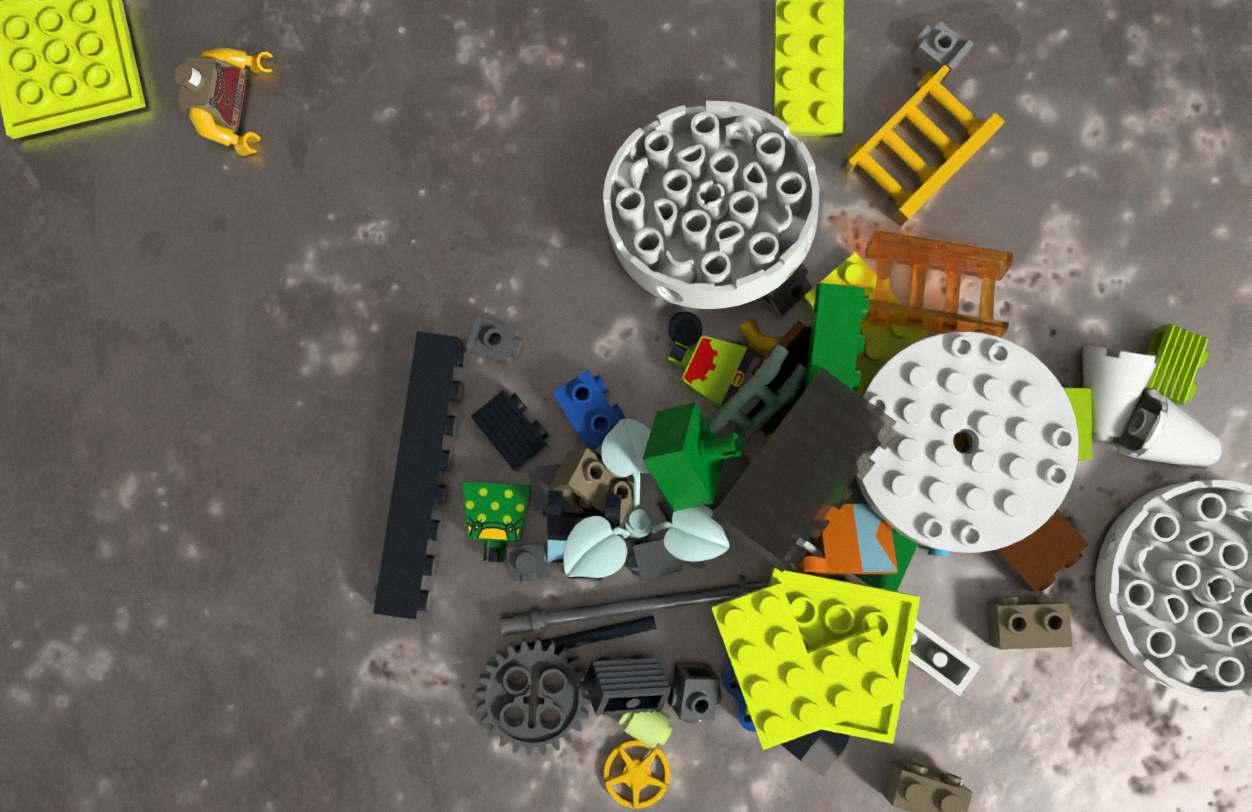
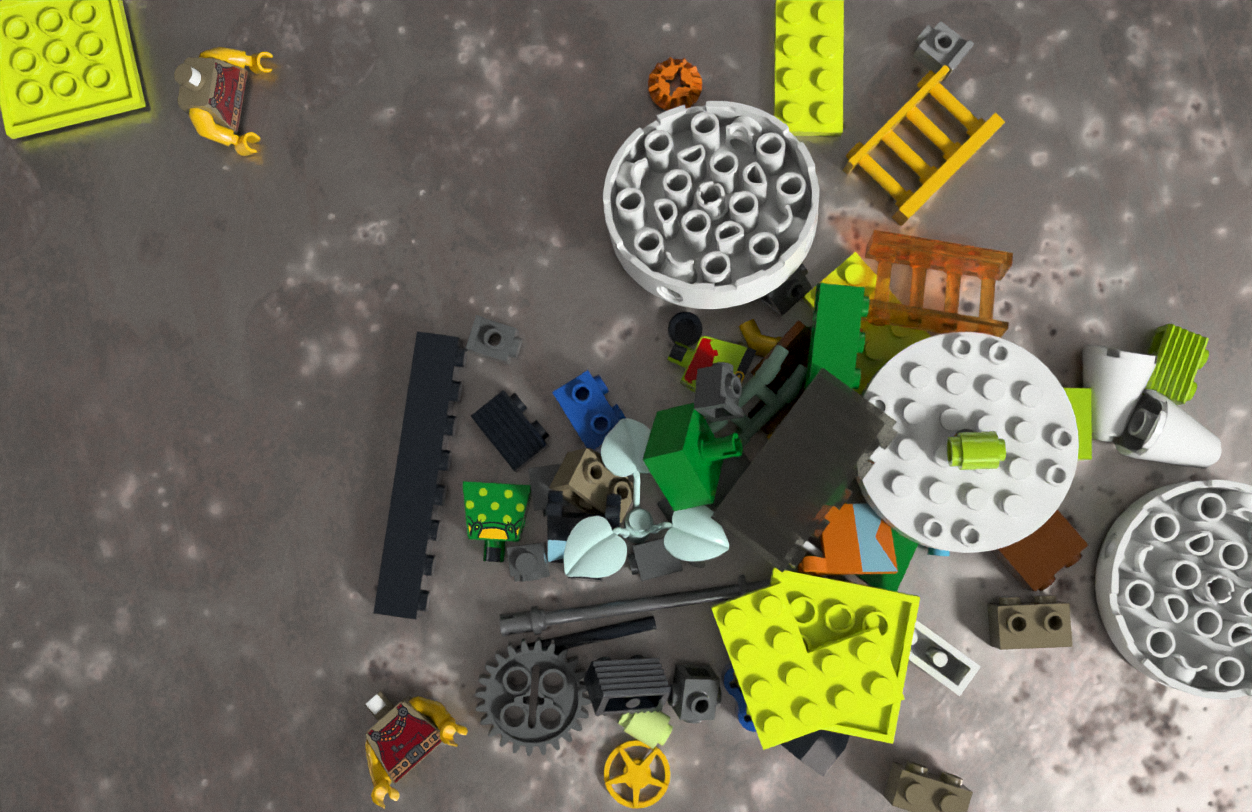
none -> torso [365,691,468,809]
none -> orange gear [648,57,702,111]
none -> dark grey brick [694,362,744,422]
none -> lime brick [947,431,1006,470]

